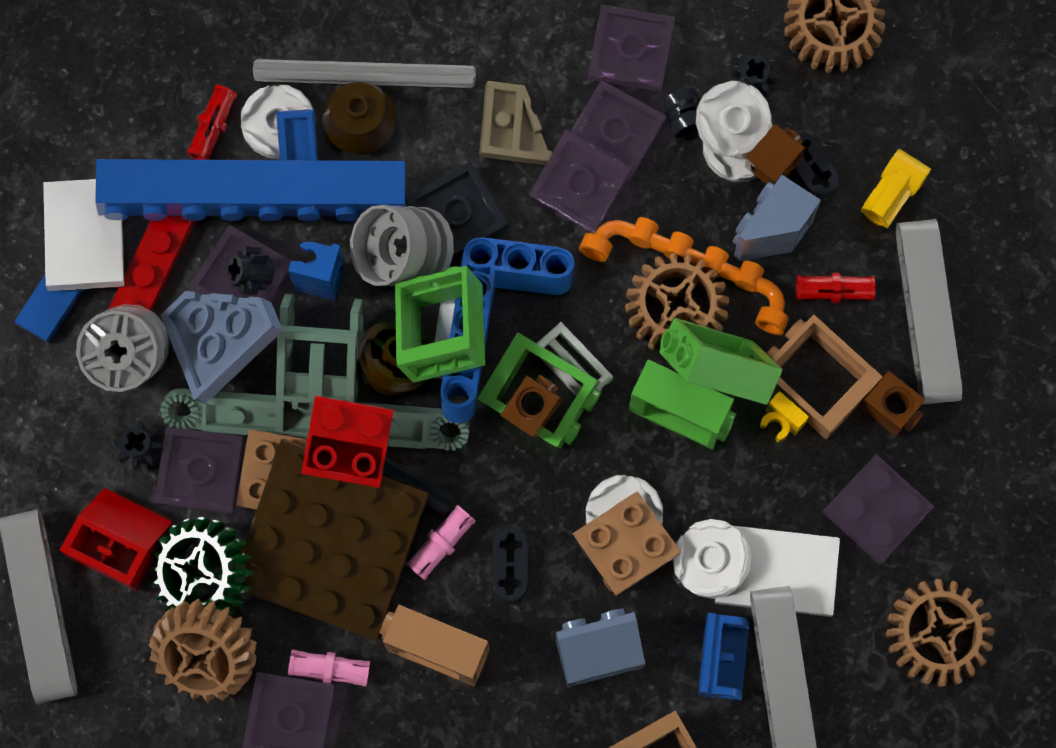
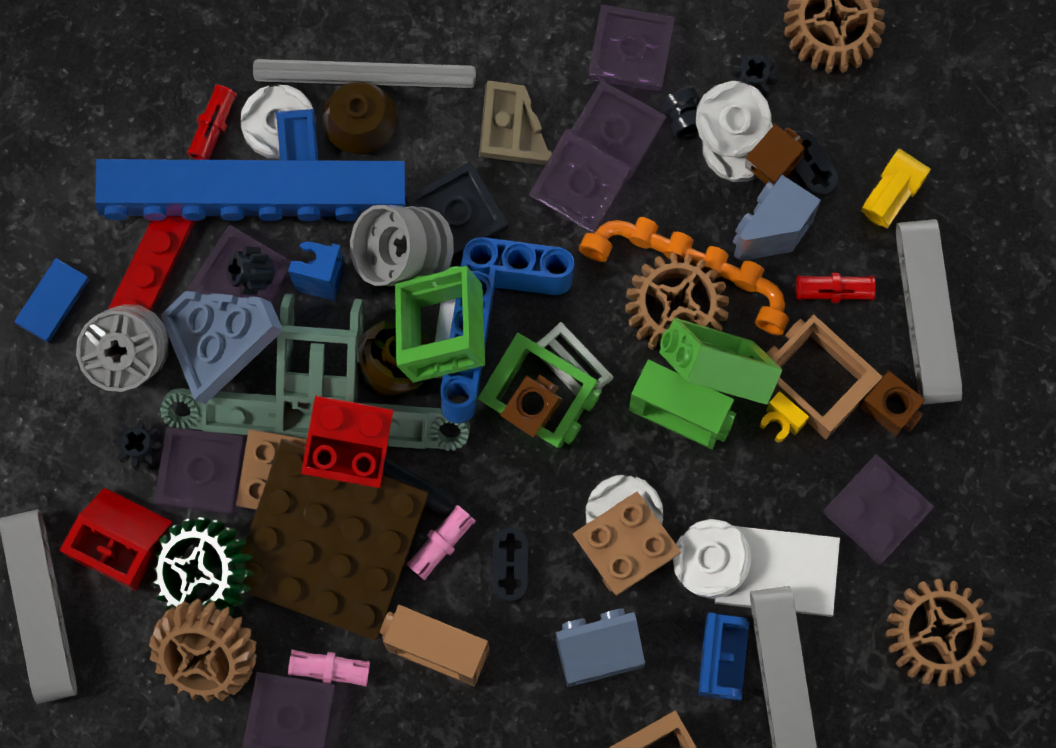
white tile [43,179,125,291] -> none

